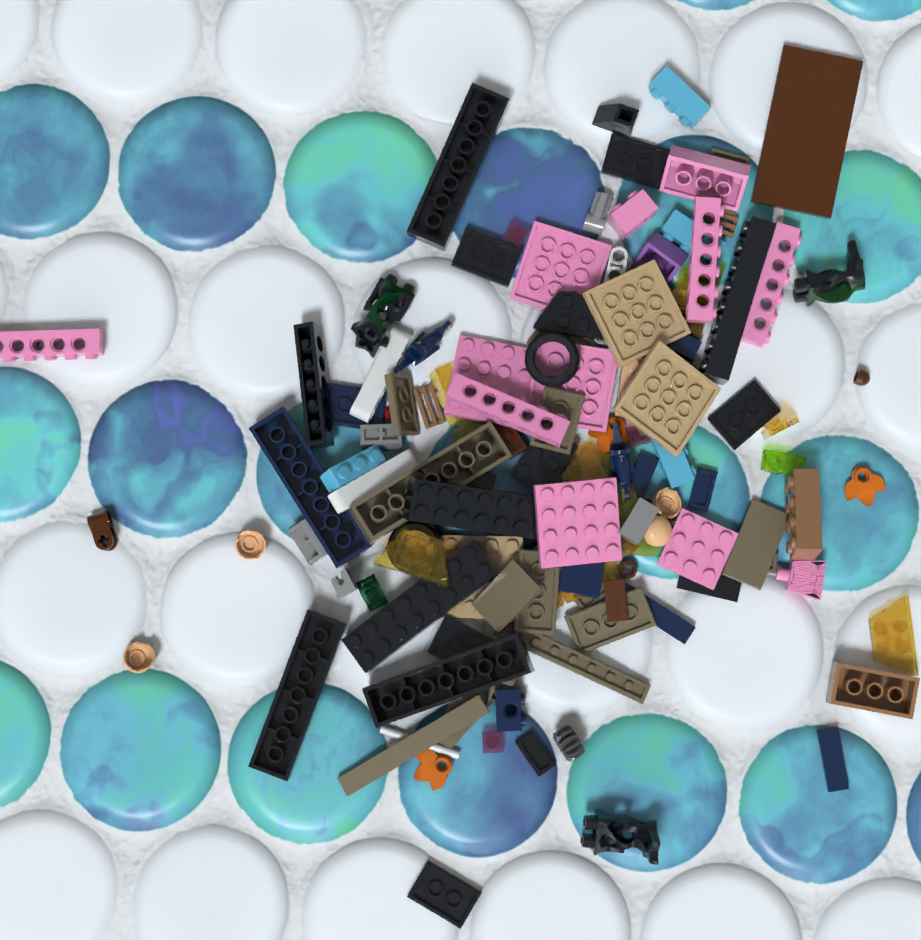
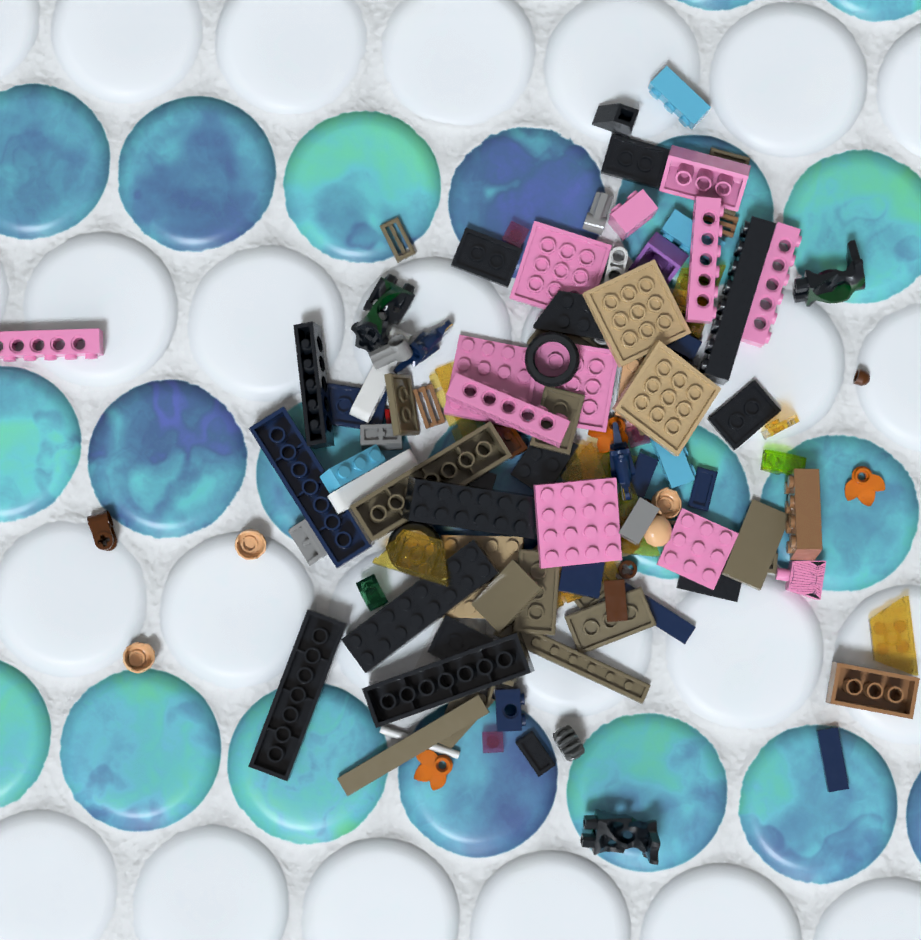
light grey hinge [331,569,358,599] -> none
black brick [407,83,510,252] -> none
black tile [407,860,482,929] -> none
reddish brown tile [750,44,863,219] -> none
none -> light grey piece [368,334,413,370]
none -> dark tan tile [380,217,416,263]

